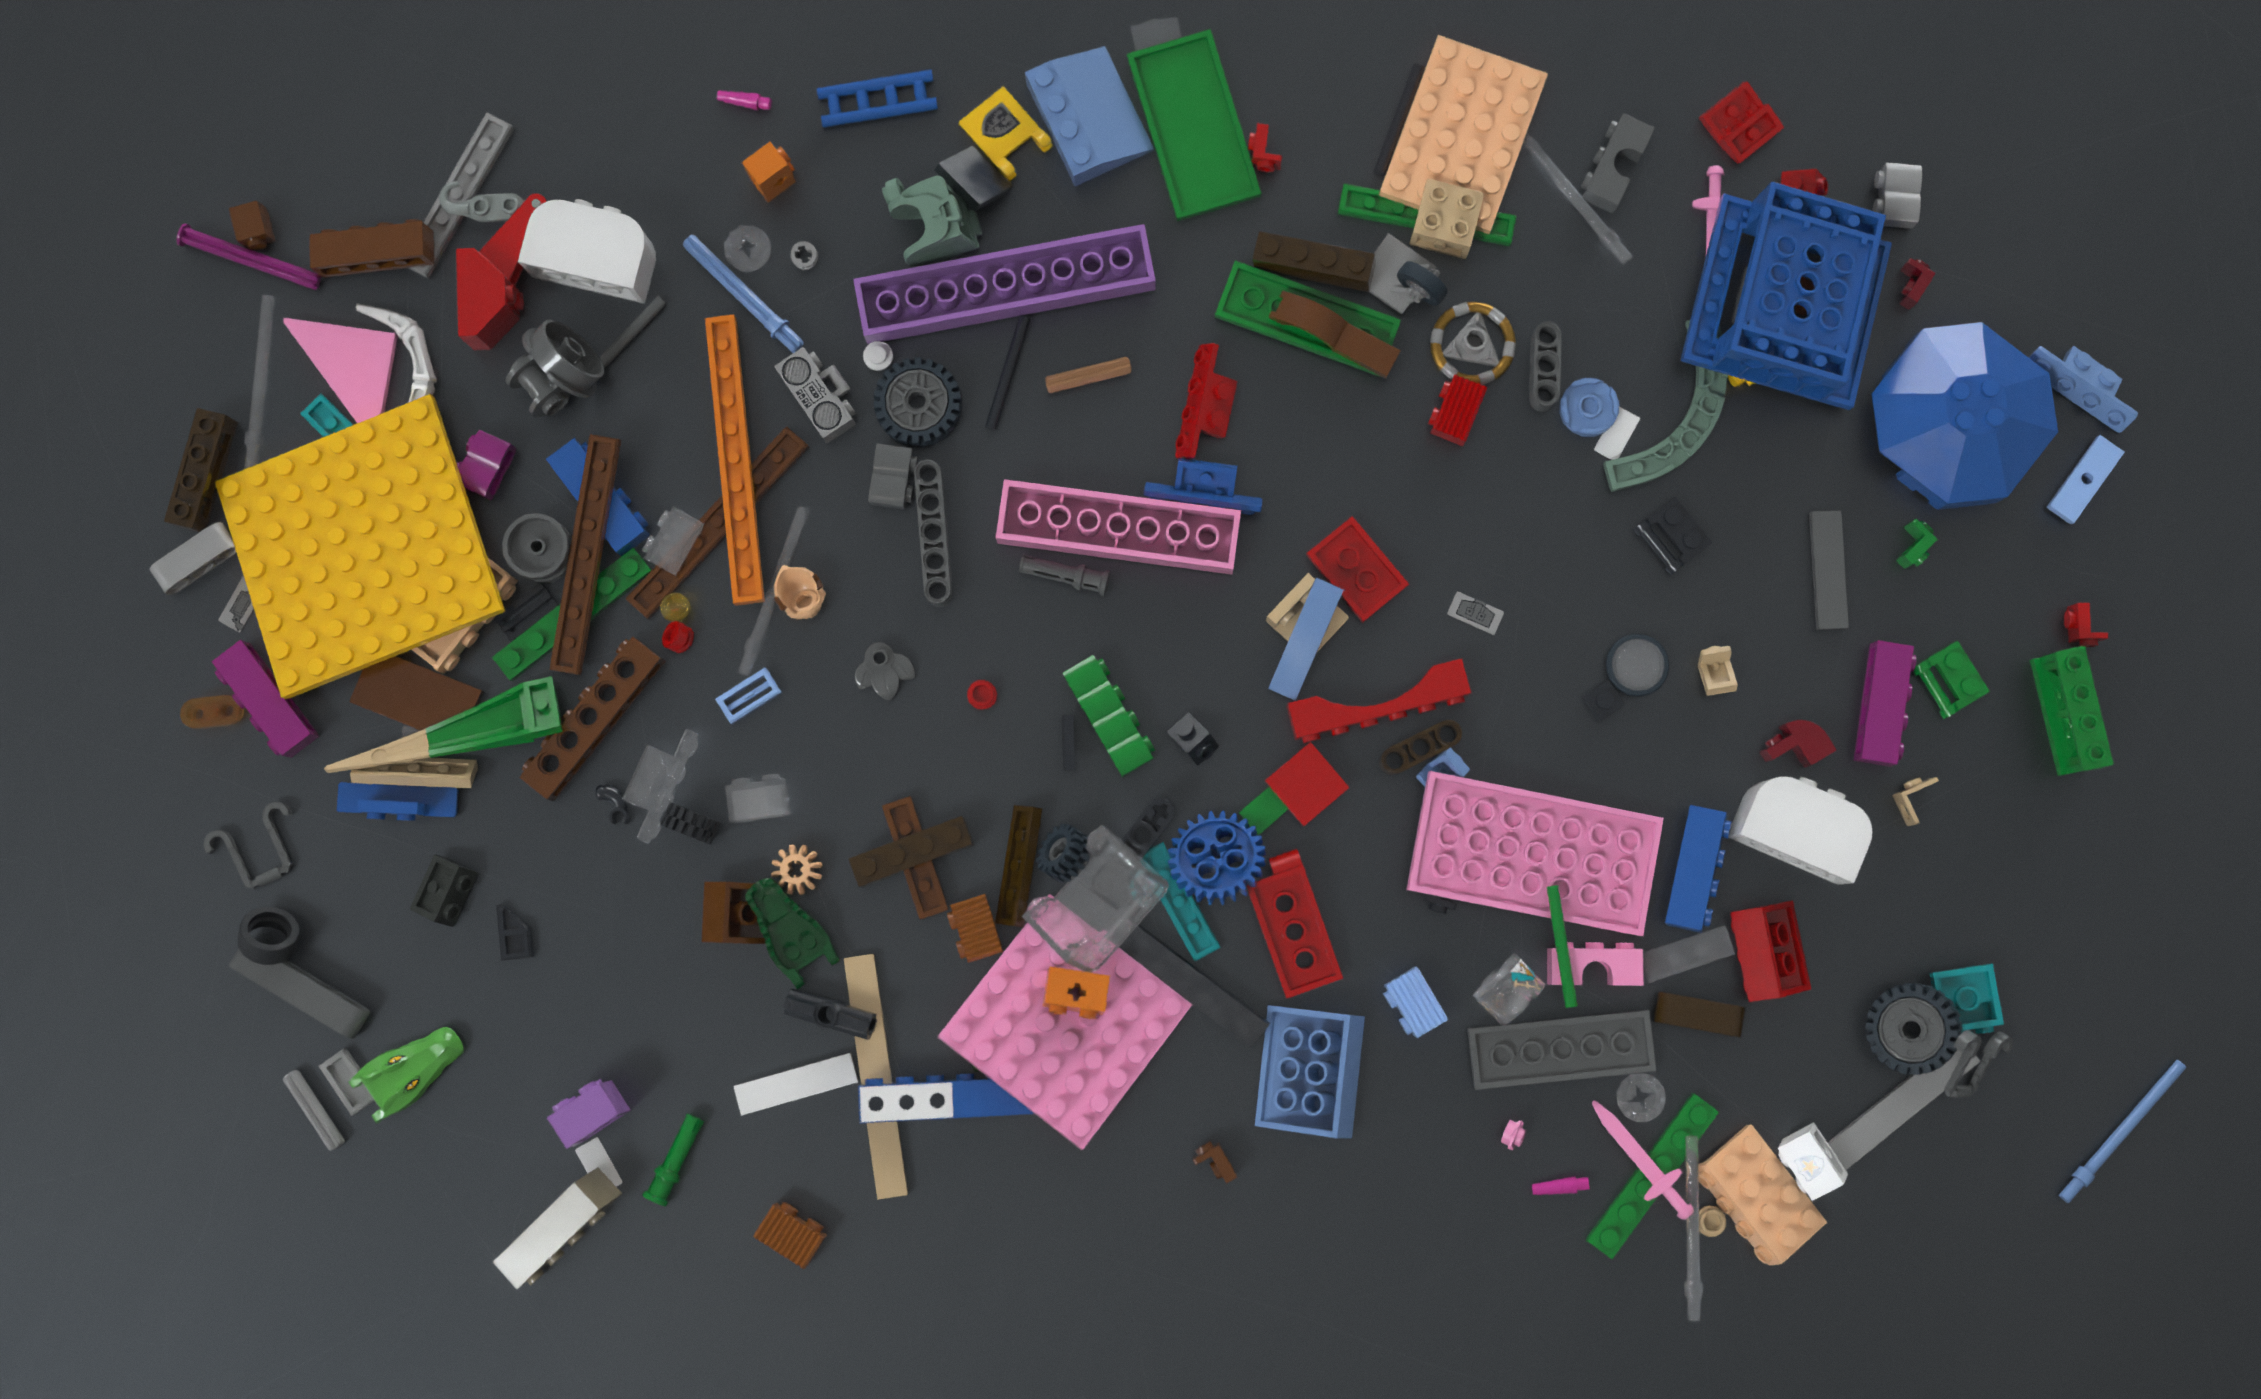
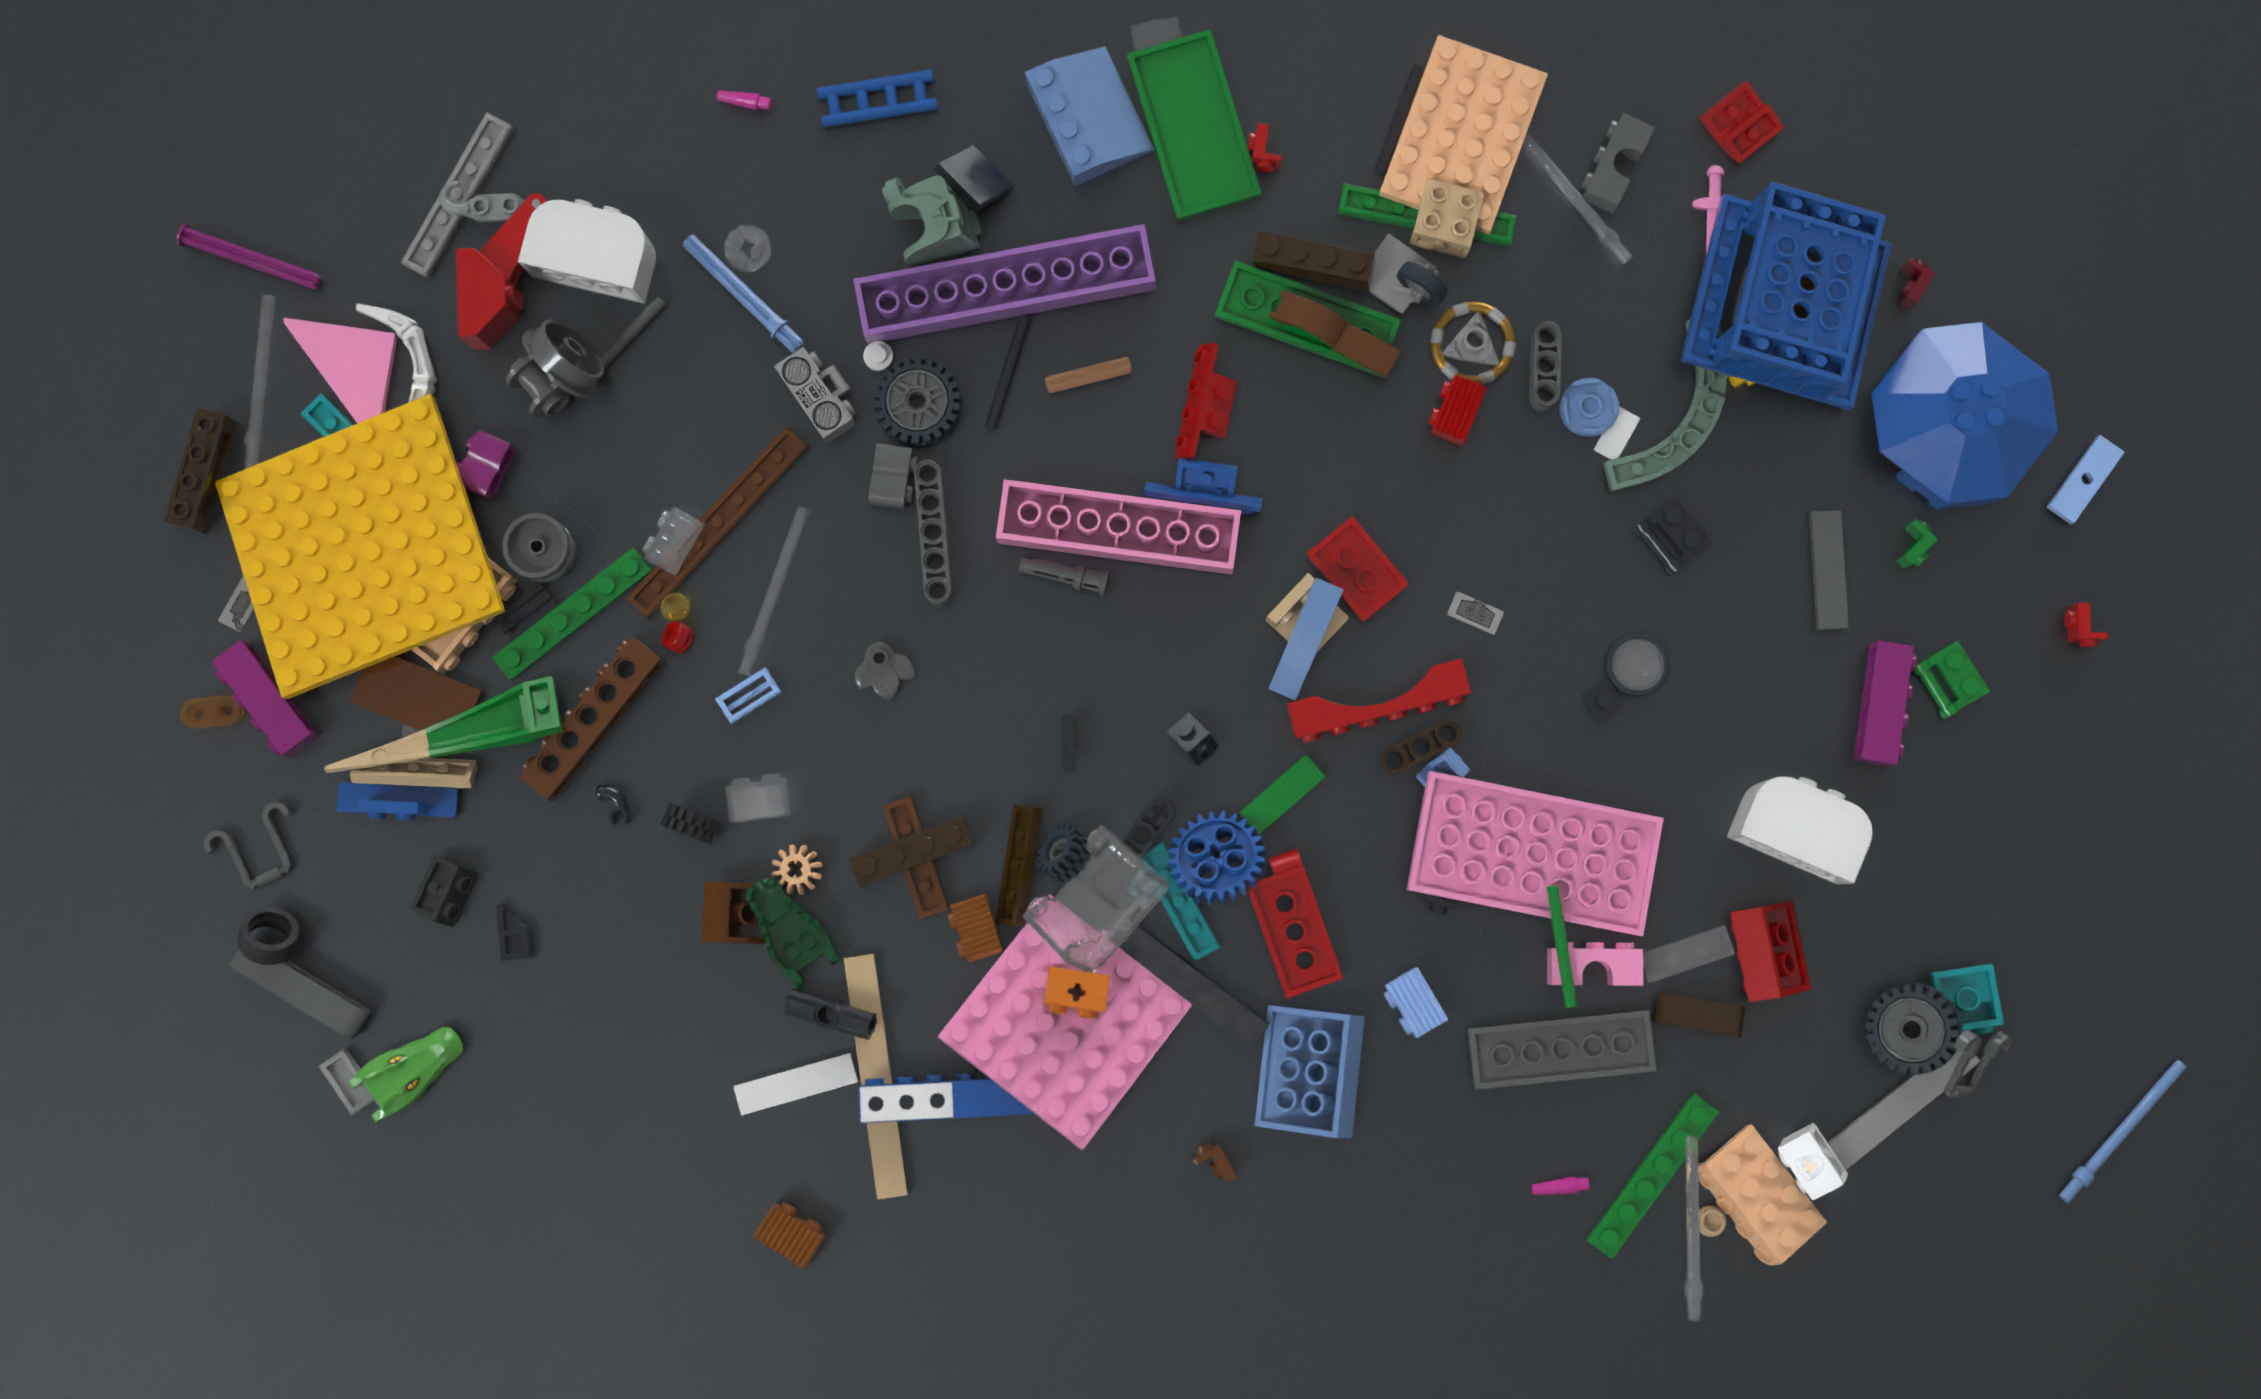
light grey beam [149,522,237,595] -> none
reddish brown brick [228,200,275,250] -> none
light grey axle [283,1070,345,1151] -> none
reddish brown brick [310,219,435,278] -> none
wedge [493,1167,622,1289] -> none
blue brick [546,438,650,556] -> none
medium lavender brick [547,1079,631,1149] -> none
reddish brown tile [549,434,622,675] -> none
white sticker [575,1137,623,1187] -> none
clear bracket [622,729,698,844] -> none
green pin [642,1113,704,1207] -> none
orange plate [705,314,765,606] -> none
orange brick [742,142,796,202] -> none
light nougat hair [774,565,826,620] -> none
light grey bush [791,241,818,269] -> none
yellow flag [958,86,1052,181] -> none
red plate [967,680,997,710] -> none
green brick [1062,655,1155,777] -> none
red tile [1265,742,1350,827] -> none
clear brick [1473,953,1546,1026] -> none
bright pink plate [1501,1120,1527,1151] -> none
bright pink sword [1592,1101,1694,1220] -> none
clear gear [1616,1073,1666,1122] -> none
blue brick [1665,805,1732,933] -> none
tan bracket [1698,646,1738,696] -> none
dark red brick [1760,720,1837,767] -> none
red bracket [1781,168,1828,197] -> none
light grey brick [1873,163,1922,229] -> none
tan bracket [1892,777,1939,826] -> none
medium blue bracket [2028,346,2138,433] -> none
green fence [2030,646,2113,776] -> none

